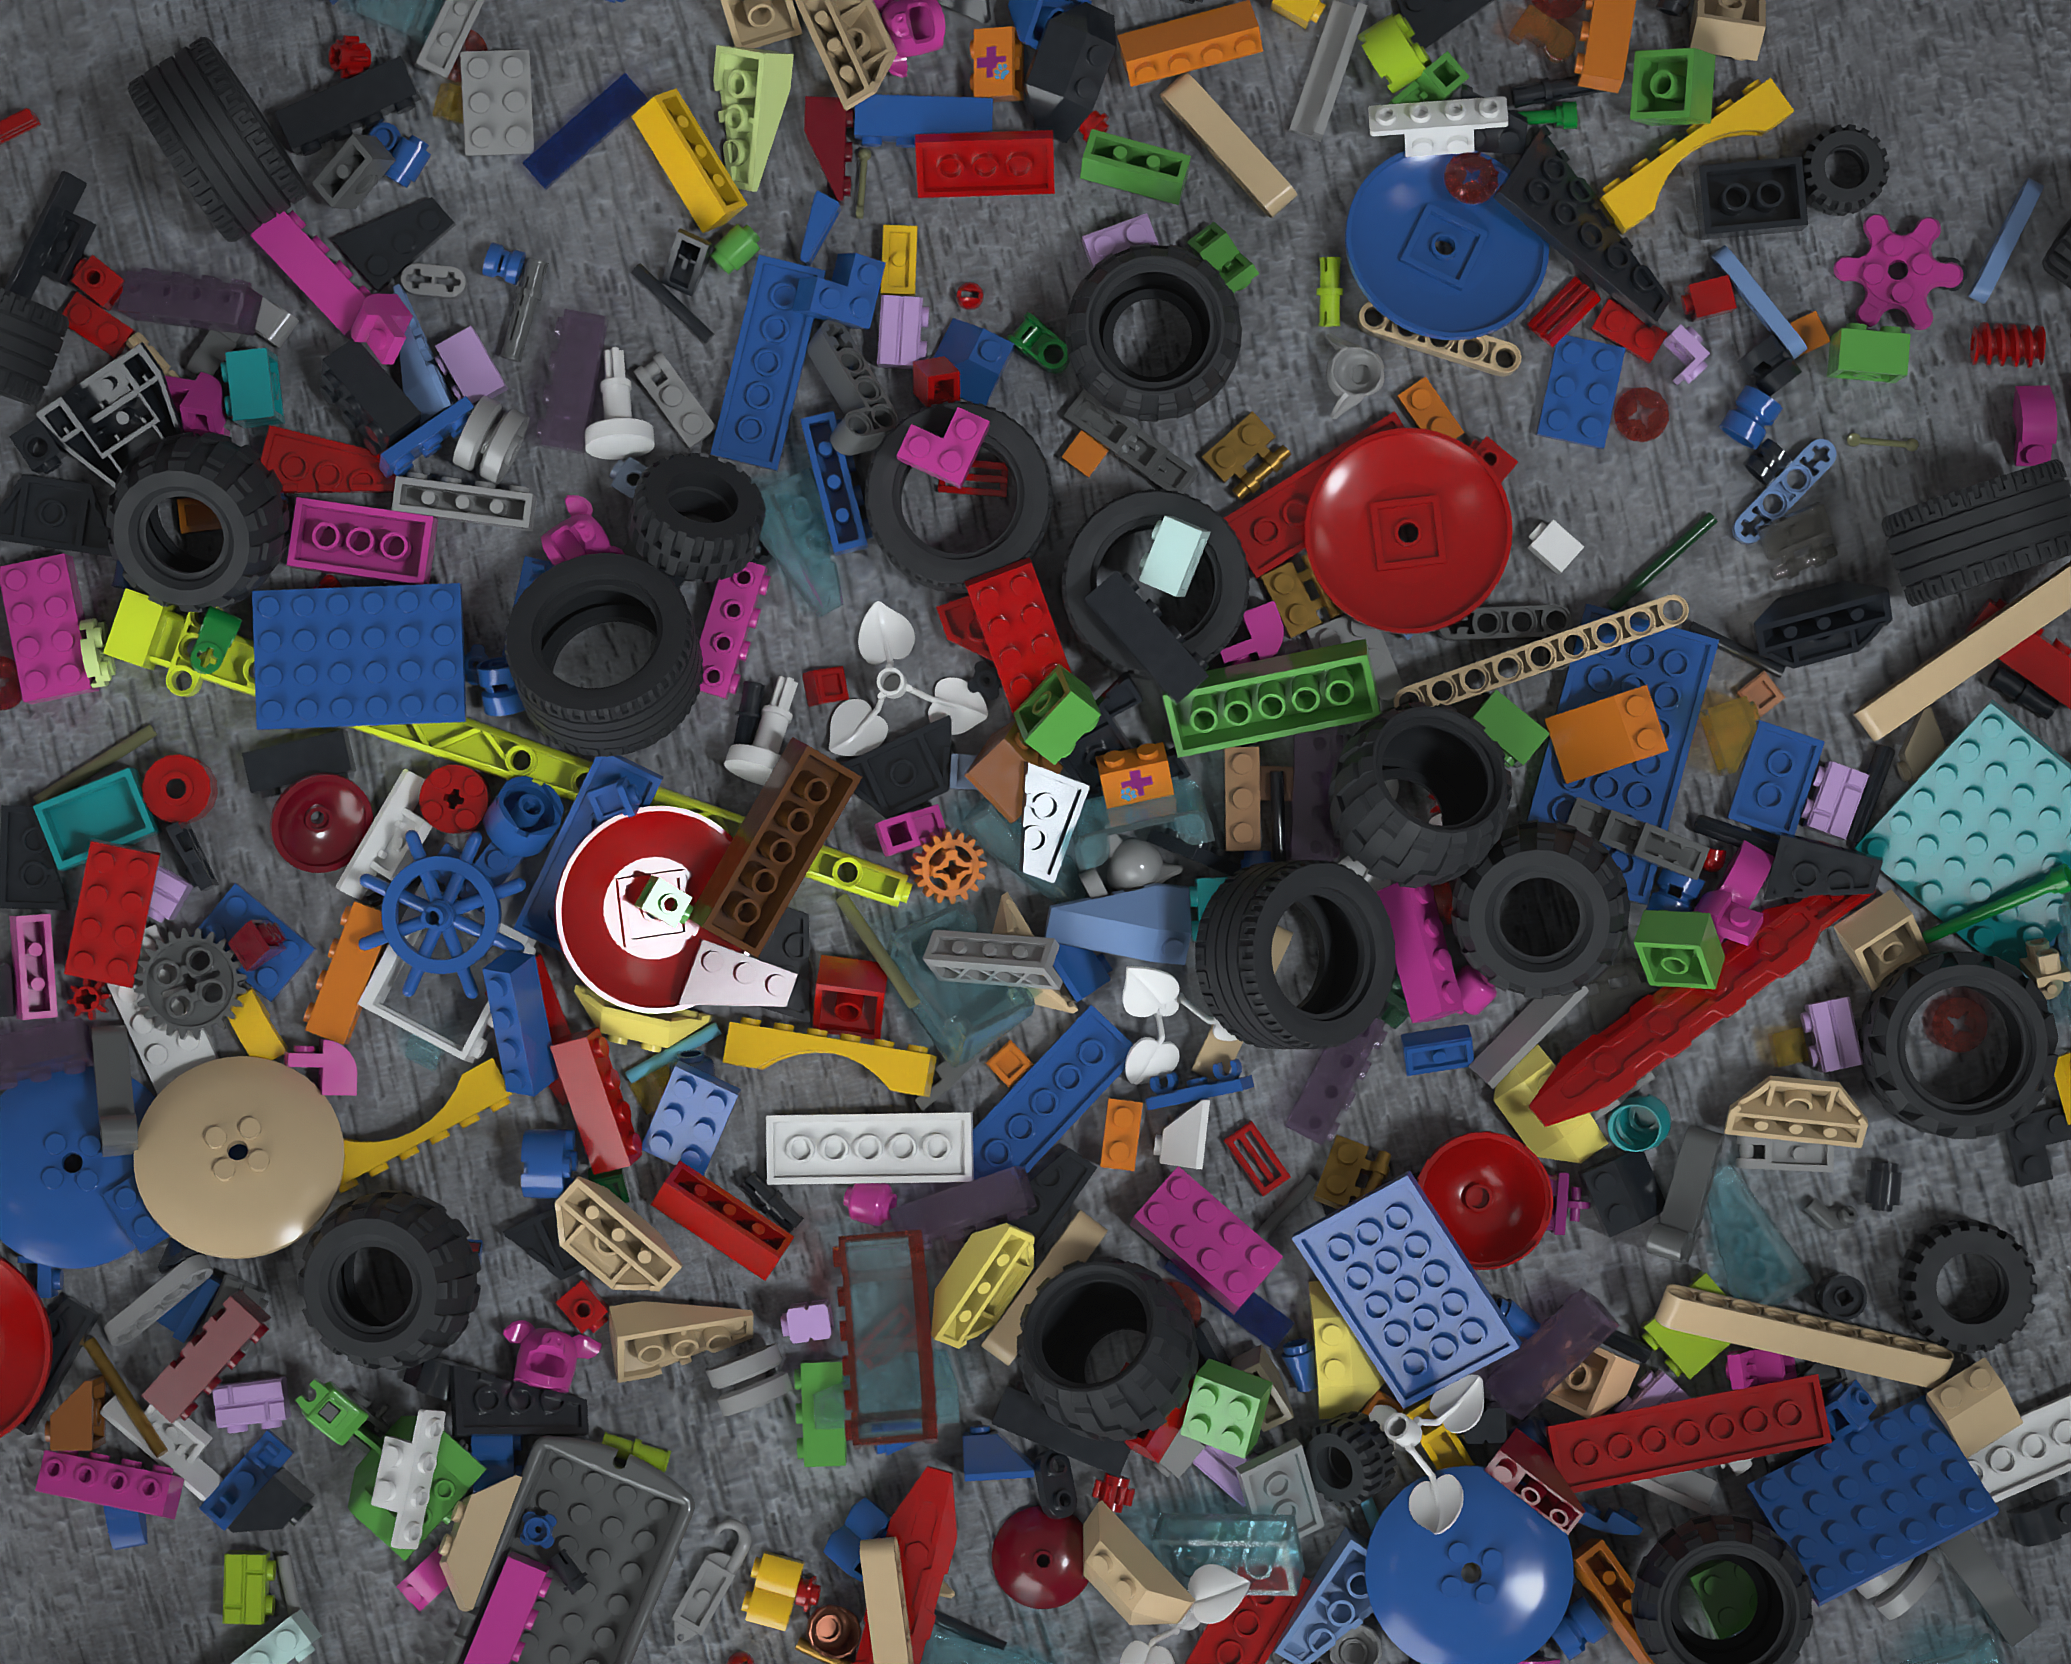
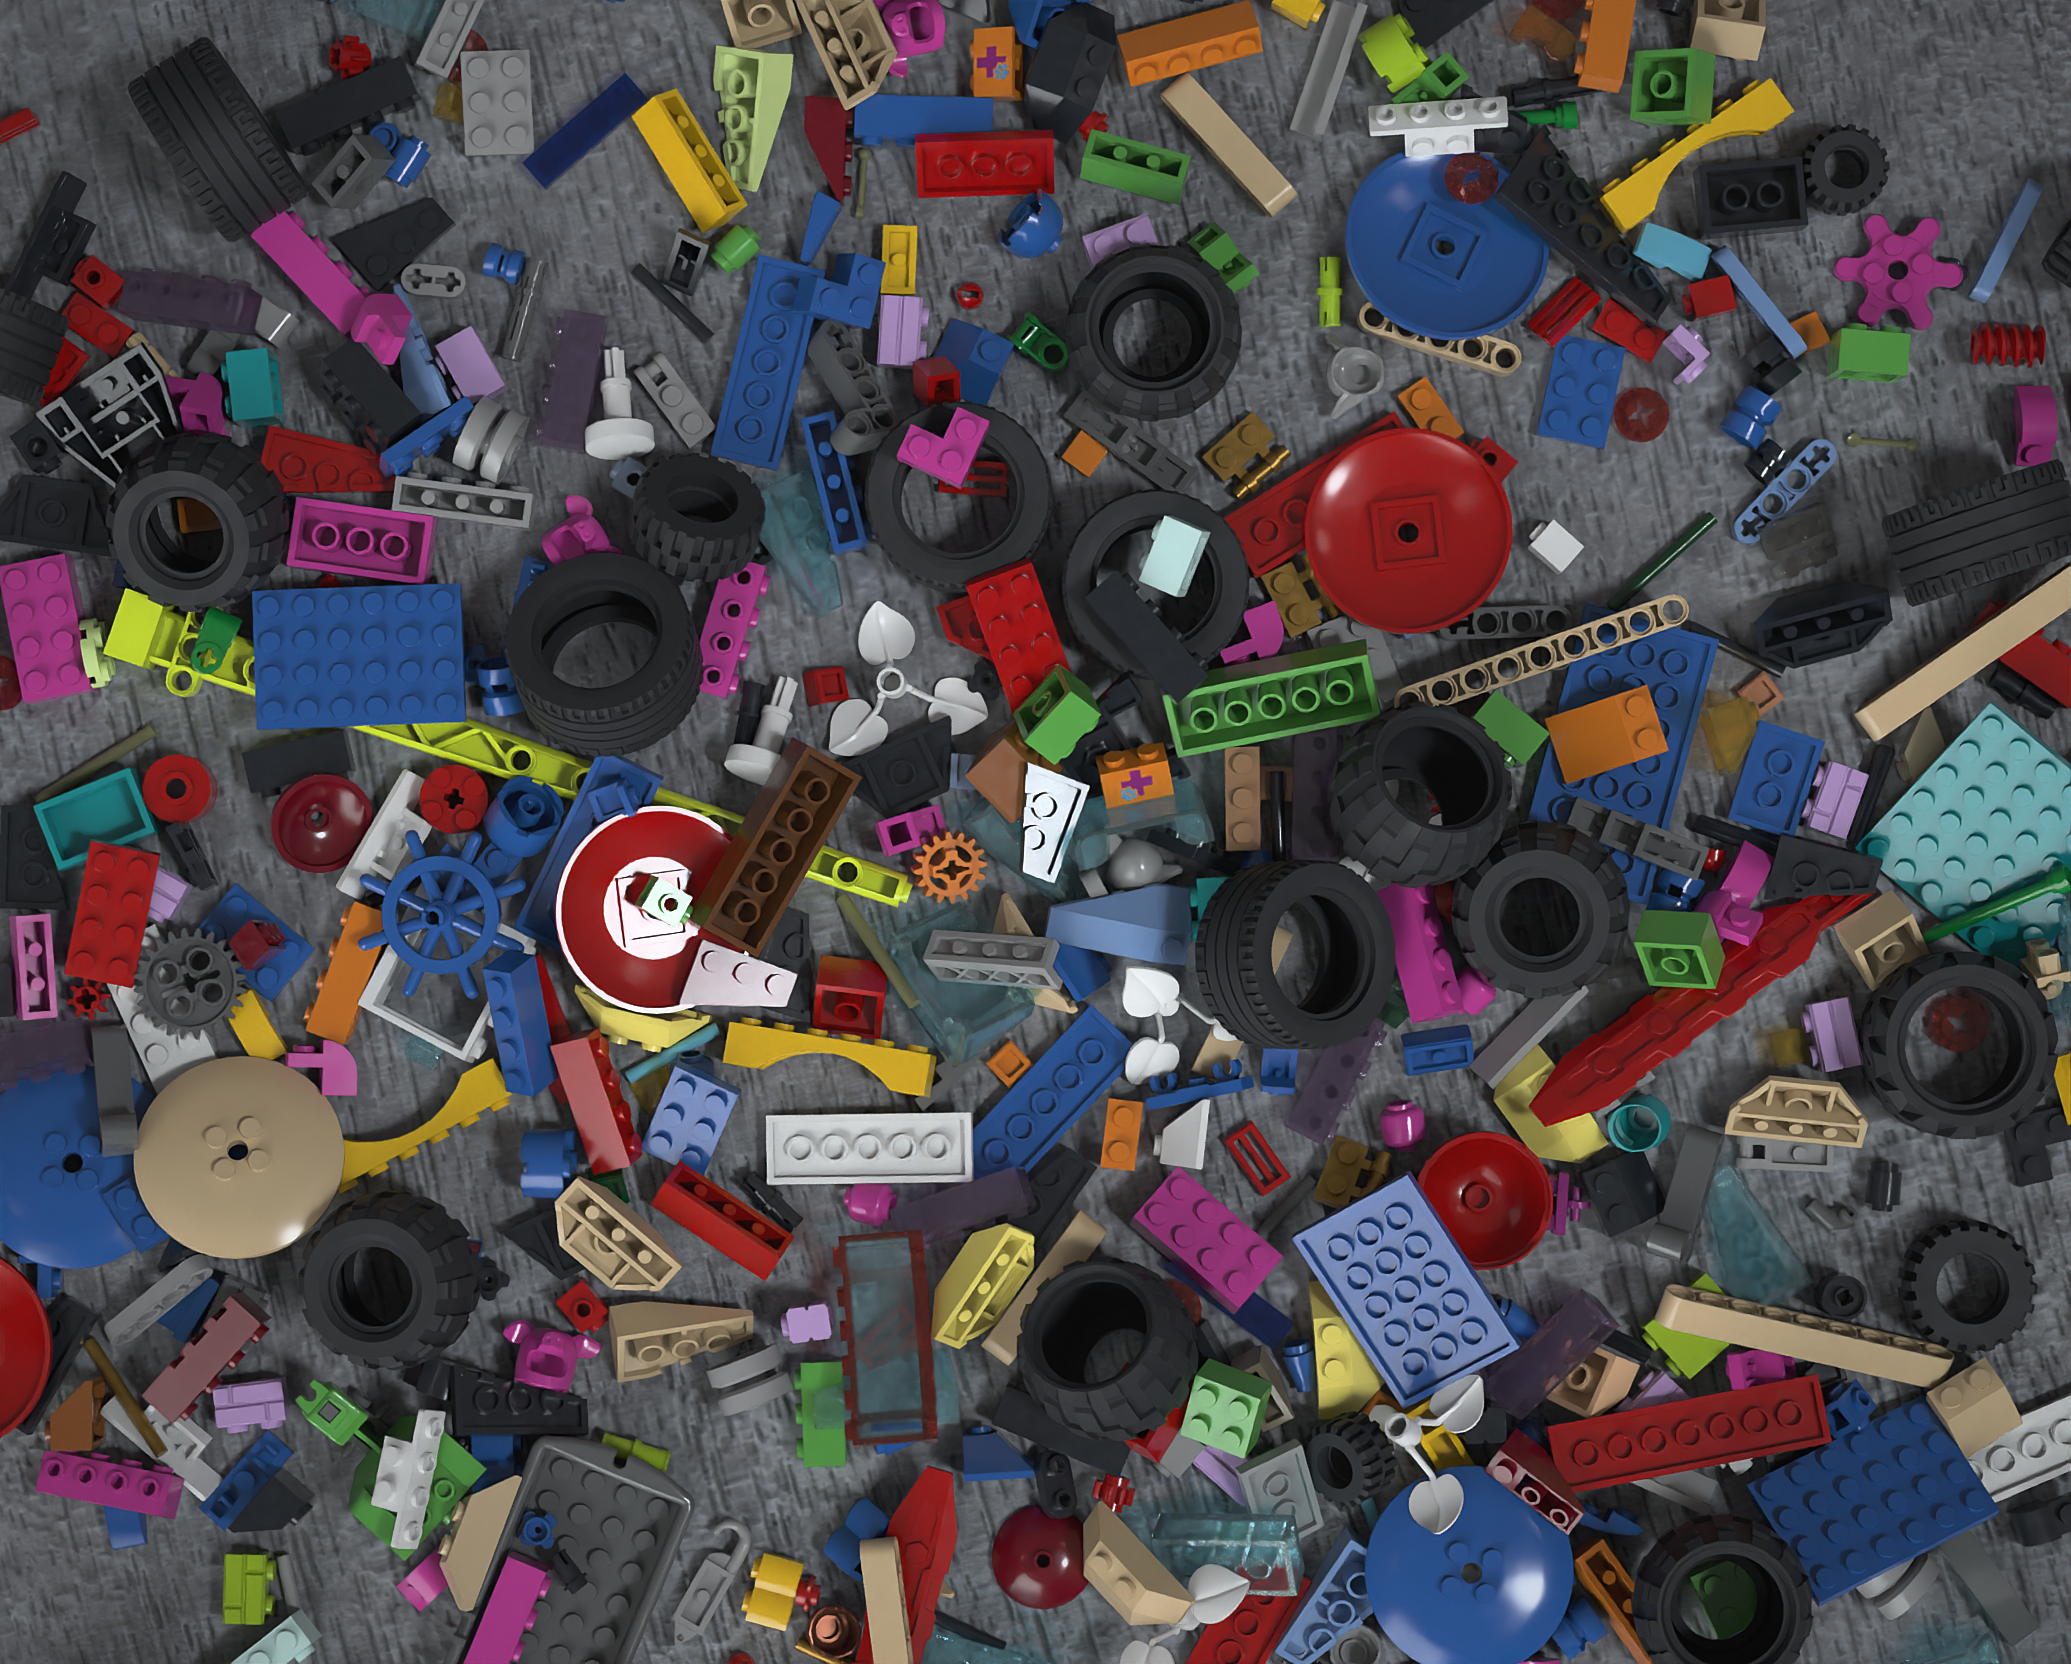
none -> red plate [39,337,91,407]
none -> black plate [477,1259,510,1301]
none -> blue cylinder [997,189,1063,259]
none -> blue bracket [1260,1048,1298,1096]
none -> dark pink head [1379,1099,1427,1152]
none -> medium azure slope [1633,222,1712,282]

